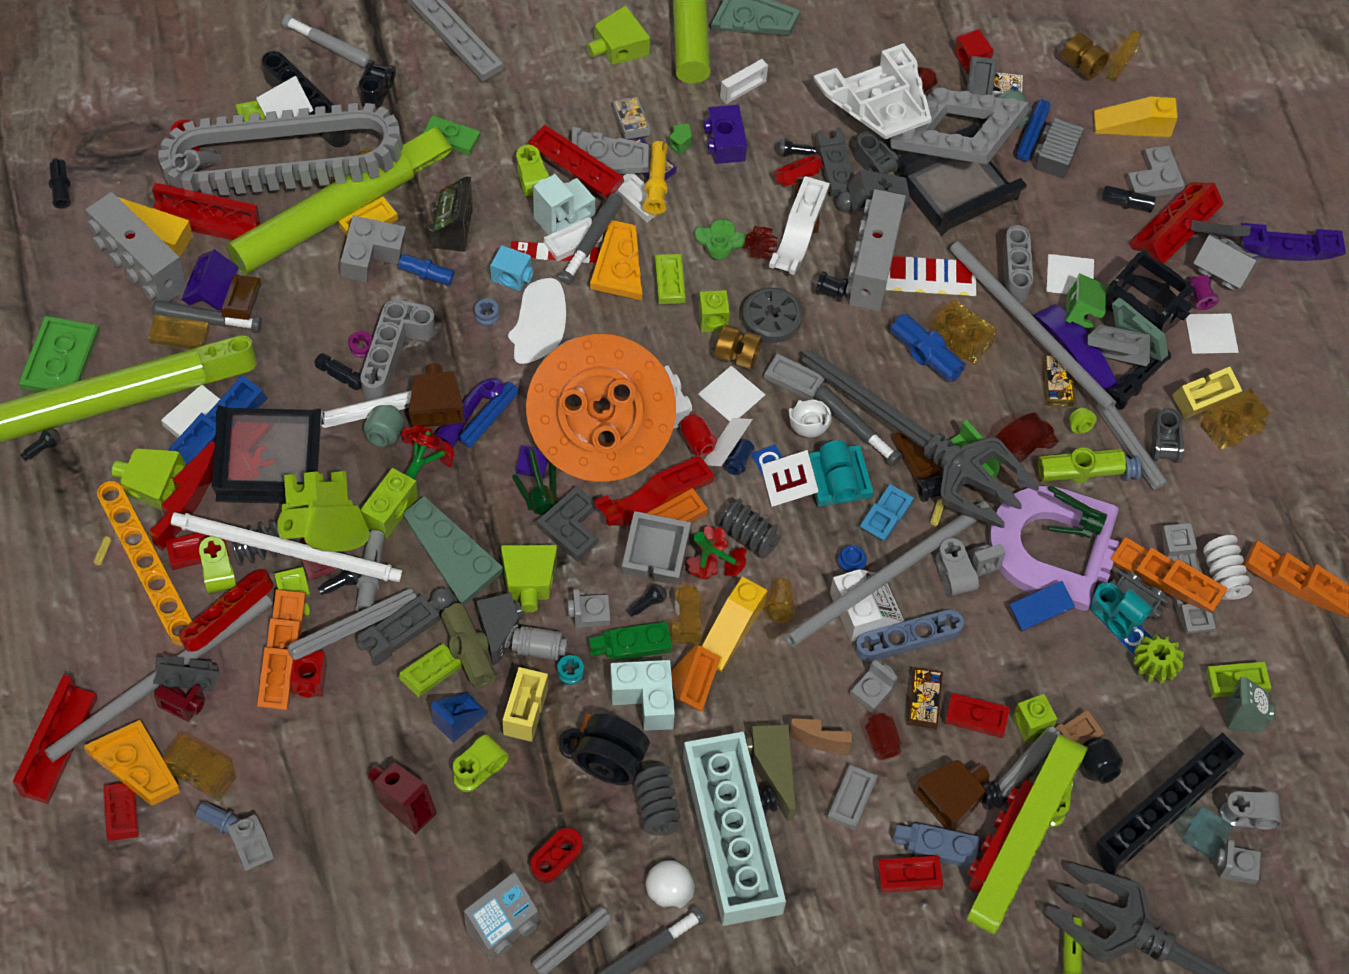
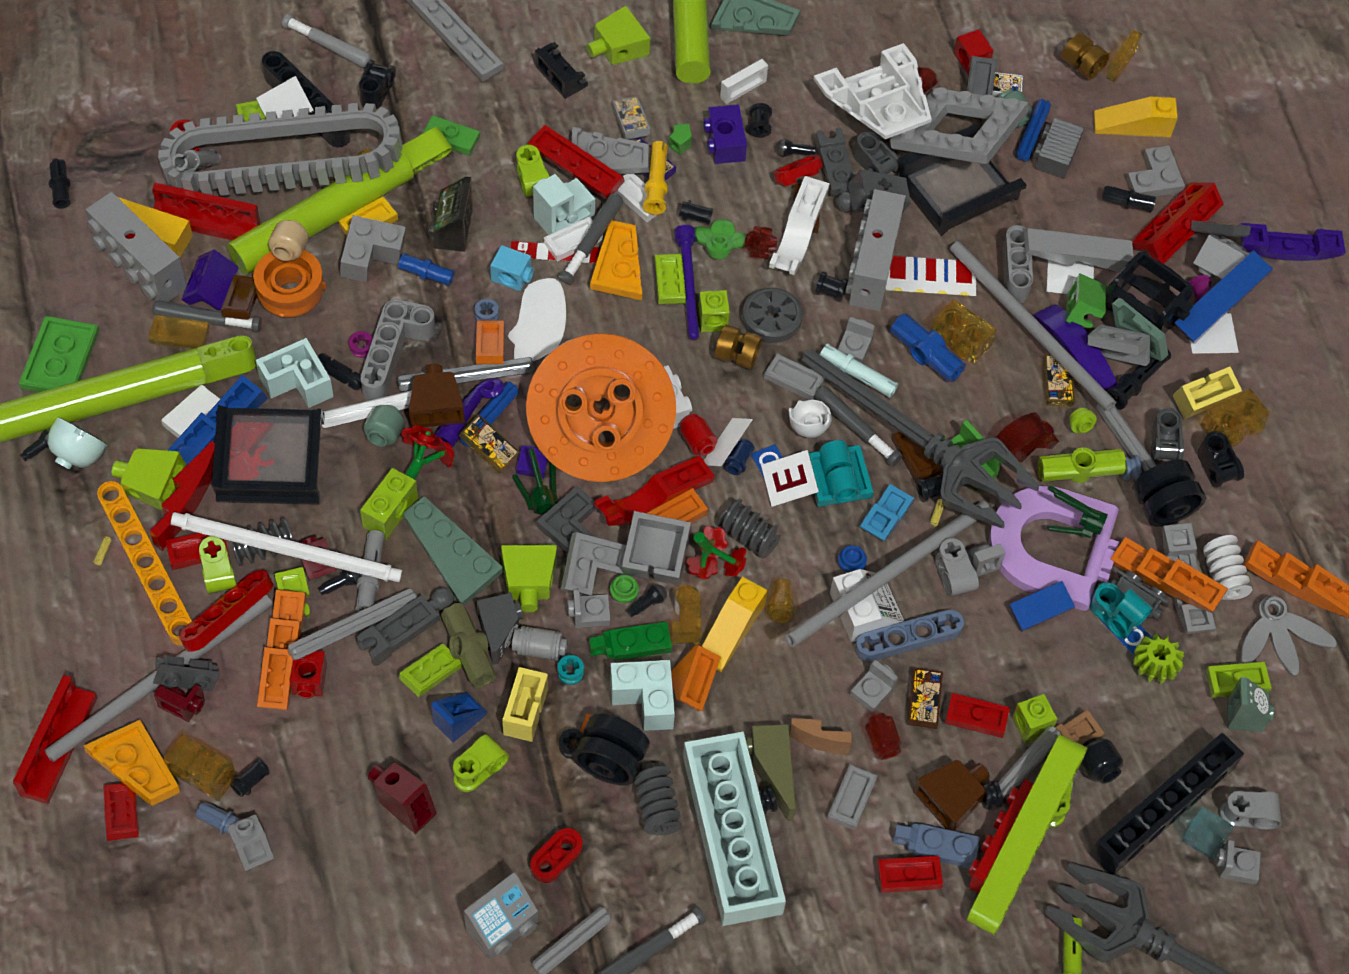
lime piece [277,471,370,552] -> none
white hair [645,860,695,908] -> none
white sticker [698,366,765,421] -> none
none -> light aqua cylinder [47,417,107,470]
none -> black pin [230,759,270,797]
none -> orange piece [253,250,327,318]
none -> light aqua brick [256,338,334,408]
none -> tan head [268,220,309,261]
none -> axle [397,357,534,392]
none -> tile [458,414,520,474]
none -> orange tile [476,321,504,364]
none -> black hinge [535,42,588,99]
none -> light grey plate [561,532,626,596]
none -> bright green plate [610,575,639,603]
none -> dark purple piece [674,225,699,340]
none -> black pin [679,200,714,225]
none -> black bush [748,103,772,138]
none -> light aqua pin [820,343,899,399]
none -> light grey bracket [838,317,875,364]
none -> light grey slope [1024,228,1134,273]
none -> black wheel [1132,459,1206,527]
none -> blue slope [1175,250,1273,344]
none -> black piece [1197,431,1244,488]
none -> light grey plant [1240,595,1337,675]

